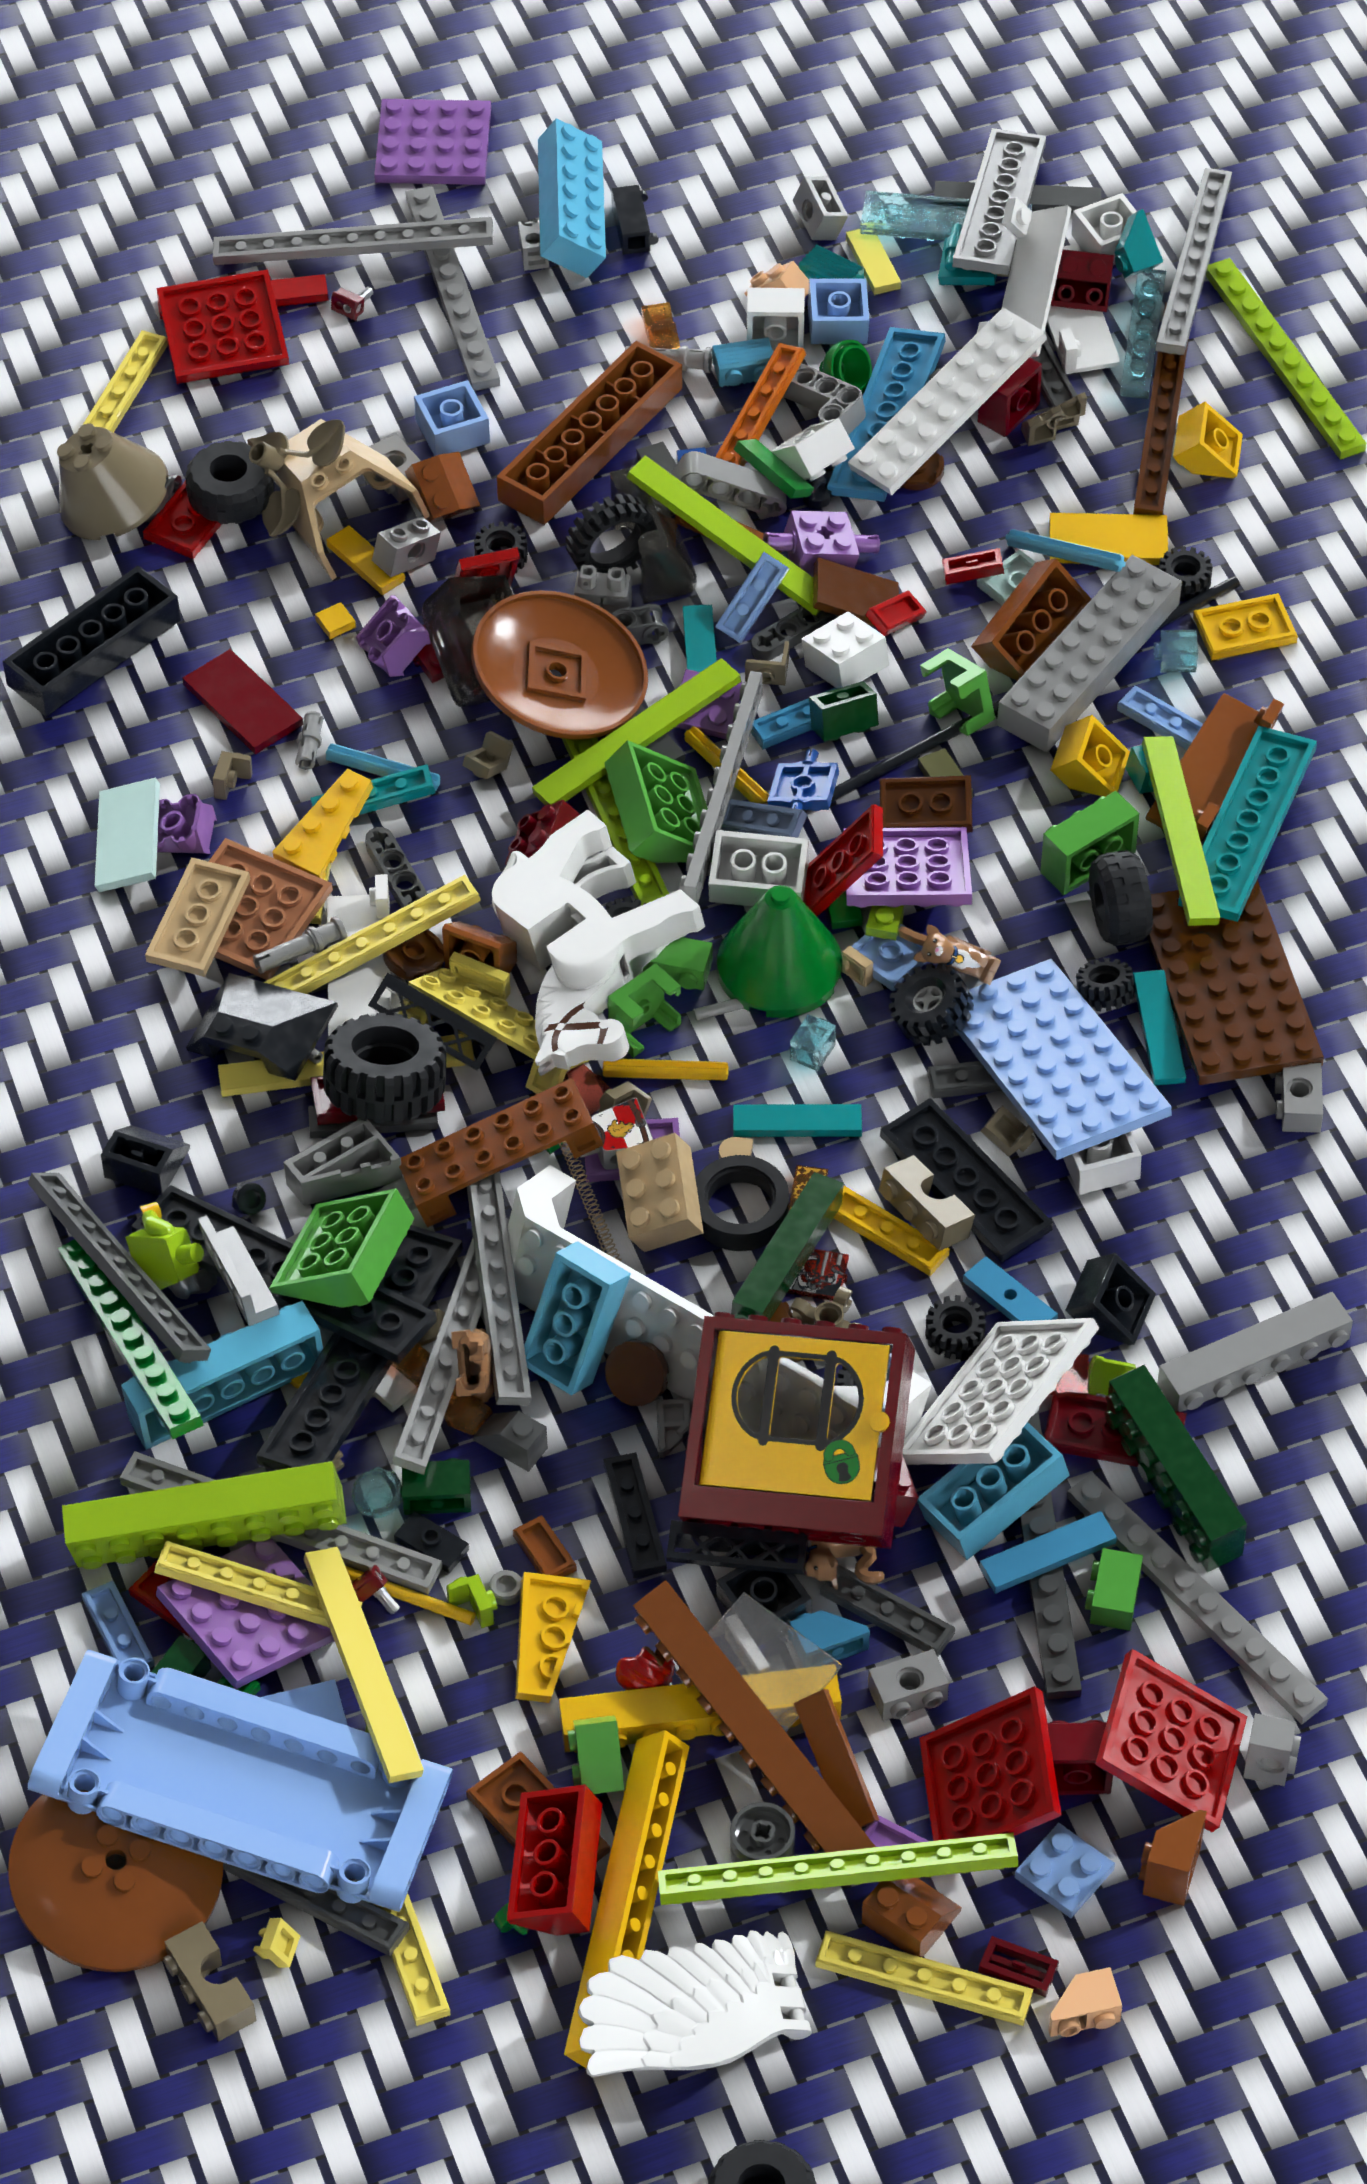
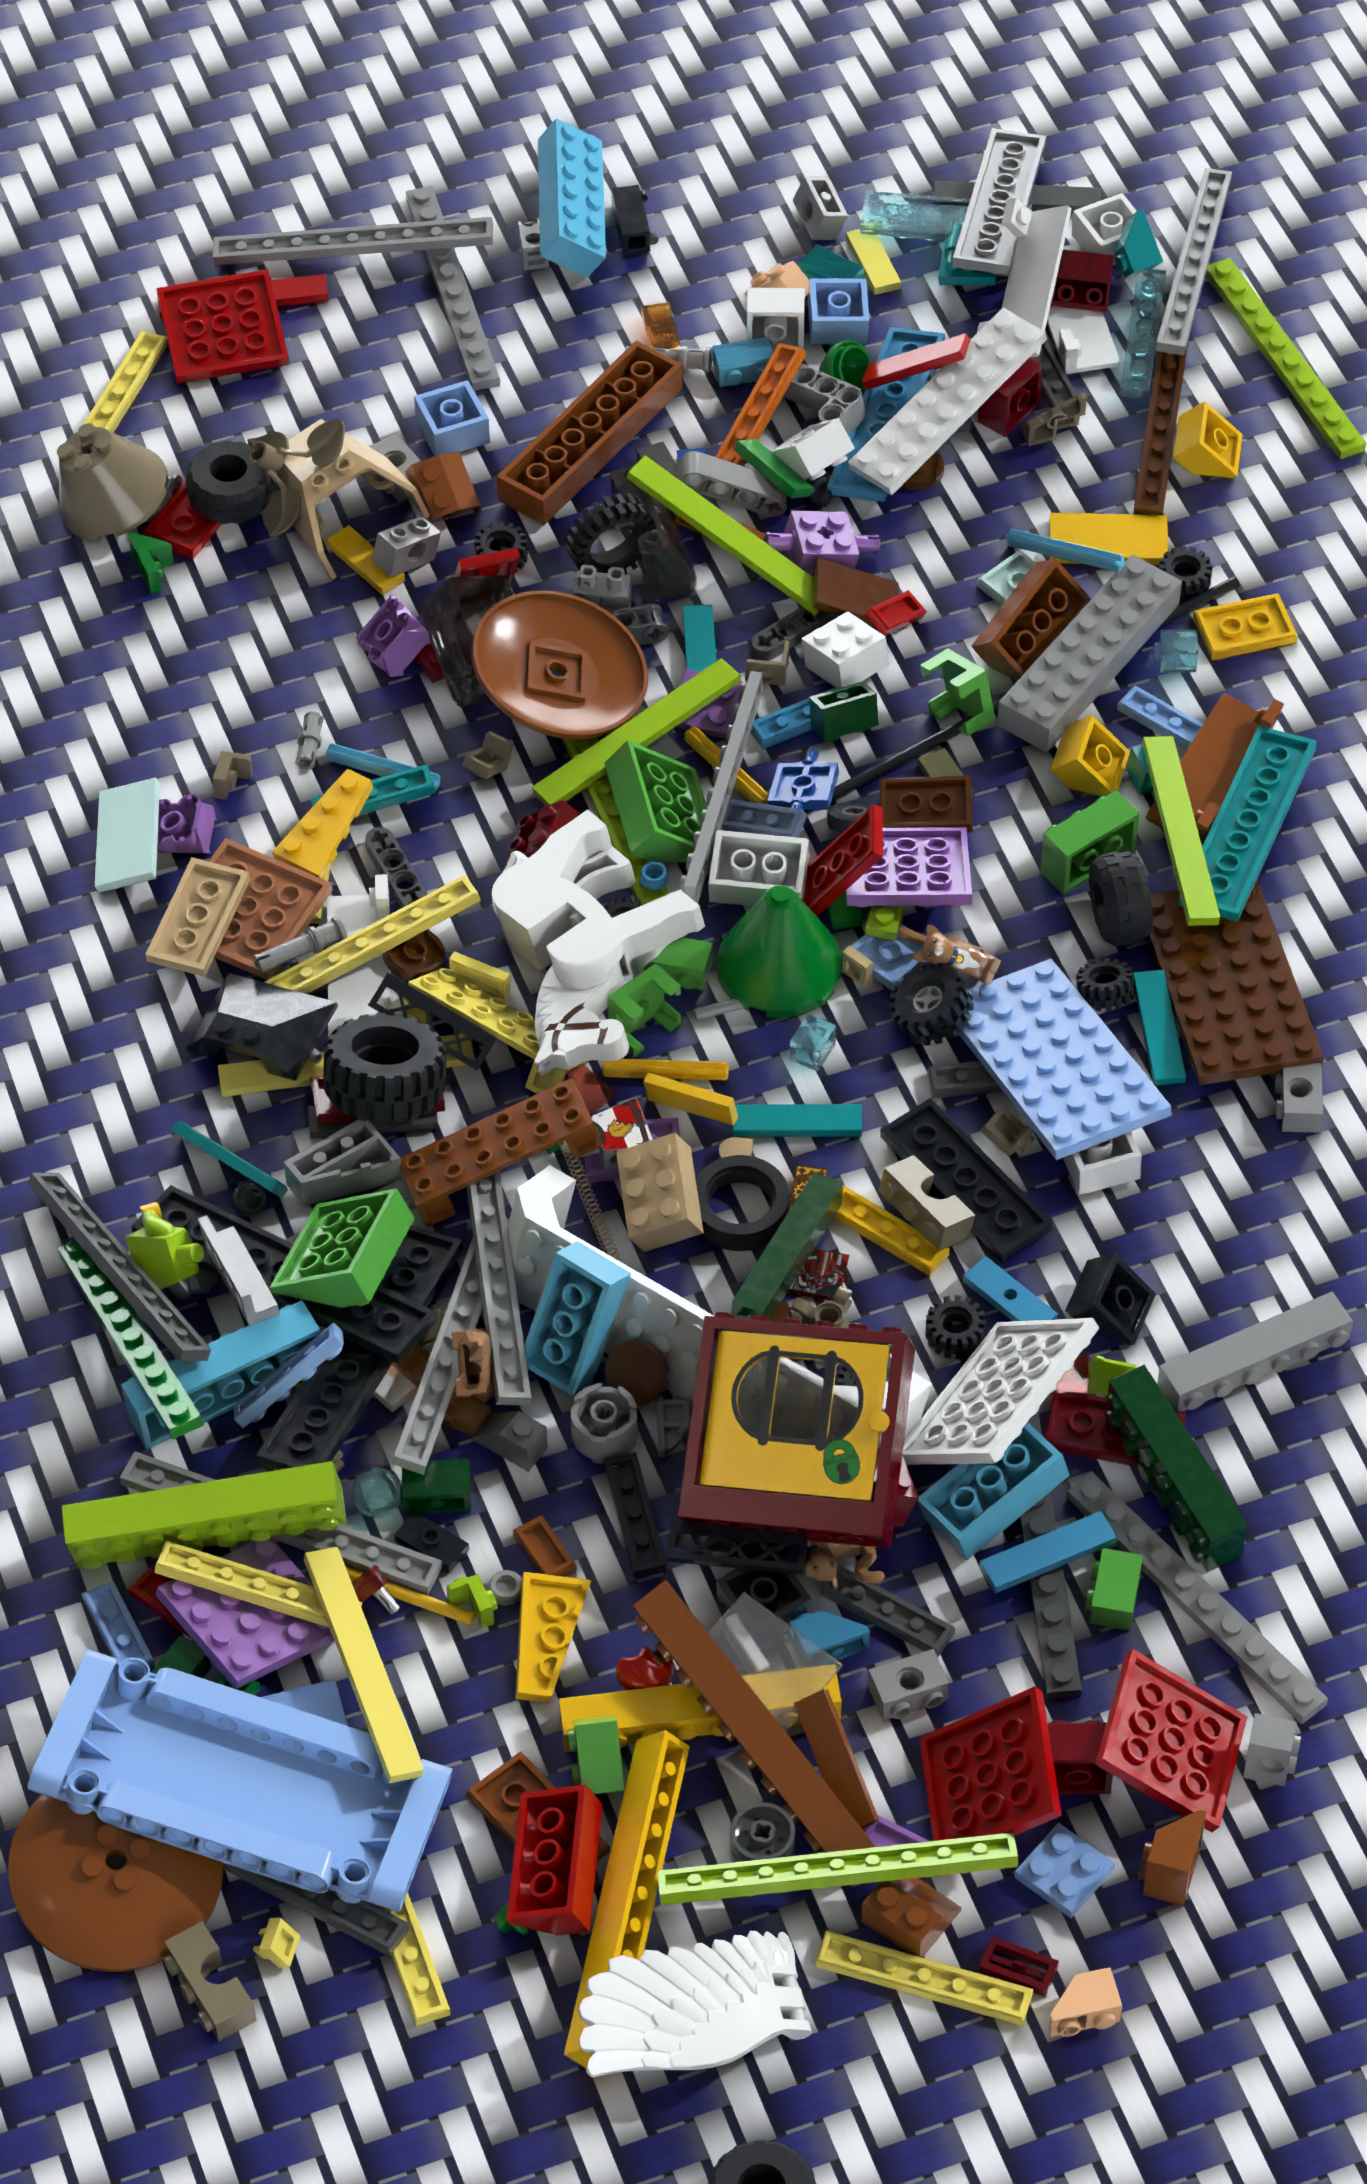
black brick [3,566,181,717] -> none
black slope [101,1125,190,1196] -> none
dark red tile [182,649,303,754] -> none
yellow tile [315,602,356,639] -> none
dark red piece [331,287,373,321] -> none
medium lavender plate [374,99,491,185] -> none
dark orange slope [442,921,518,973] -> none
dark tan bracket [598,1081,652,1117] -> none
light blue tile [715,552,790,644] -> none
red tile [942,548,1005,585] -> none
none -> green slope [128,533,174,594]
none -> teal tile [171,1120,288,1198]
none -> light blue plate [234,1322,344,1428]
none -> light grey brick [571,1383,637,1464]
none -> dark azure plate [639,862,670,891]
none -> yellow tile [643,1073,738,1126]
none -> black bush [827,801,873,833]
none -> tile [861,333,971,390]

